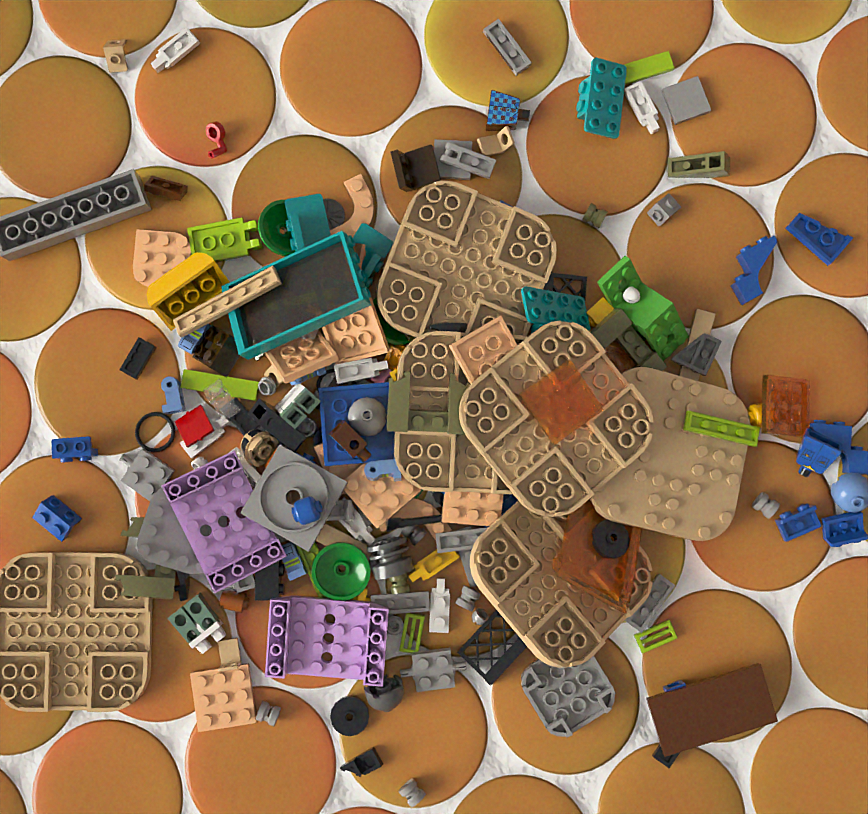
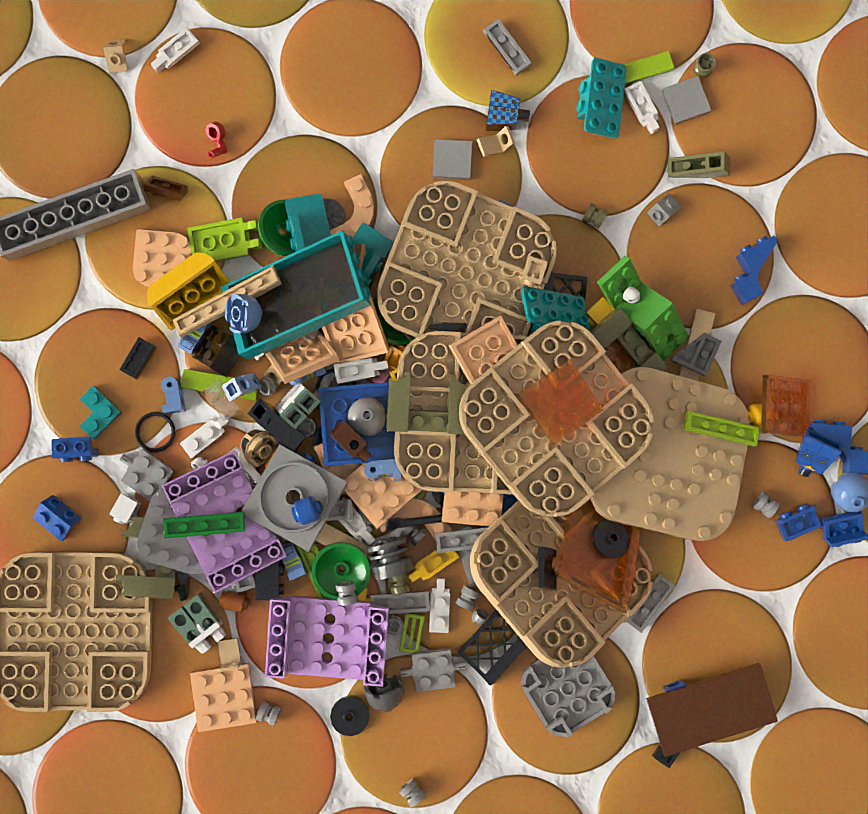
red piece [174,404,215,448] -> none
black plate [222,397,261,436] -> none
black slope [340,747,383,777] -> none
dark brown bracket [391,145,441,192] -> none
light grey plate [440,143,496,179] -> none
lime tile [634,619,678,654] -> none
blue wing [785,213,854,266] -> none
none -> teal plate [80,386,122,439]
none -> white brick [110,494,143,525]
none -> green tile [163,511,245,539]
none -> medium blue leg [222,373,262,401]
none -> medium blue cylinder [225,294,262,333]
none -> light grey wheel [336,581,358,606]
none -> tan bracket [520,256,548,288]
none -> black tile [538,547,557,591]
none -> olive wheel [693,53,716,78]

